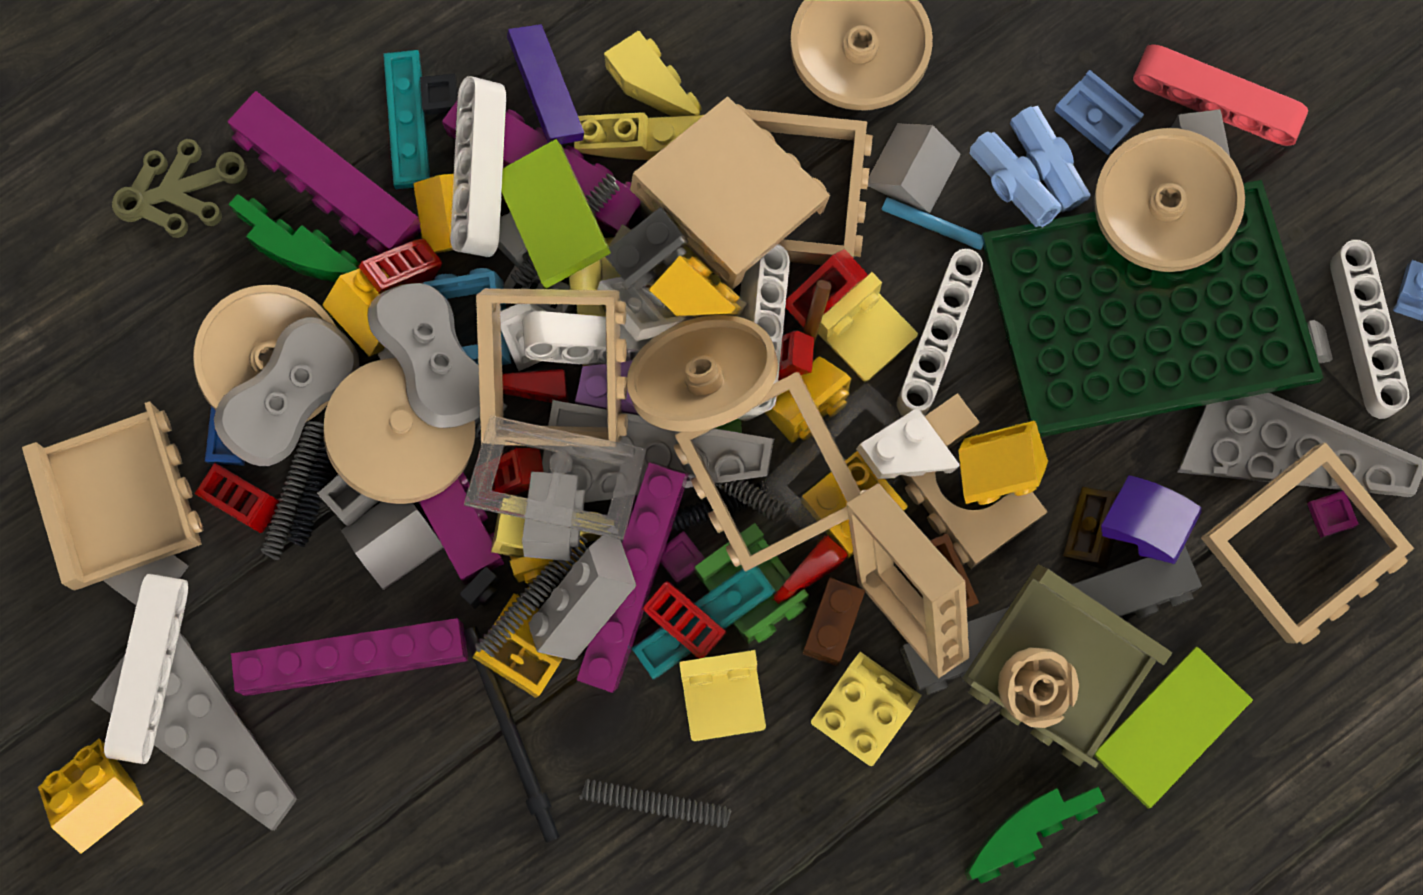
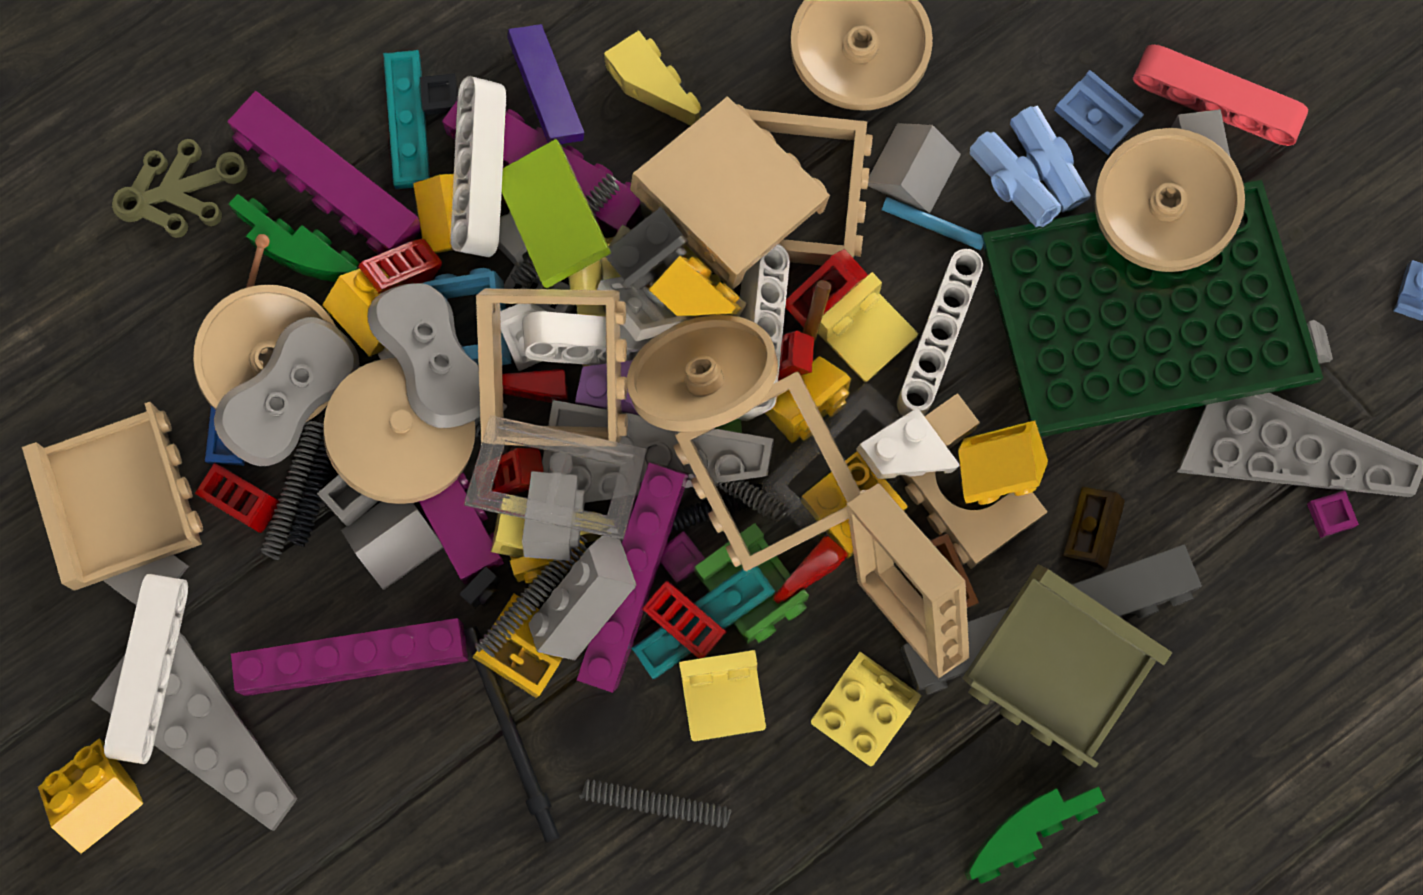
light yellow slope [574,112,704,160] -> none
reddish brown brick [803,578,865,667] -> none
tan cylinder [998,647,1079,728] -> none
lime tile [1094,646,1253,809] -> none
dark purple slope [1101,475,1201,564] -> none
tan window [1201,442,1414,644] -> none
white beam [1330,240,1409,419] -> none
none -> nougat hinge [246,234,270,288]

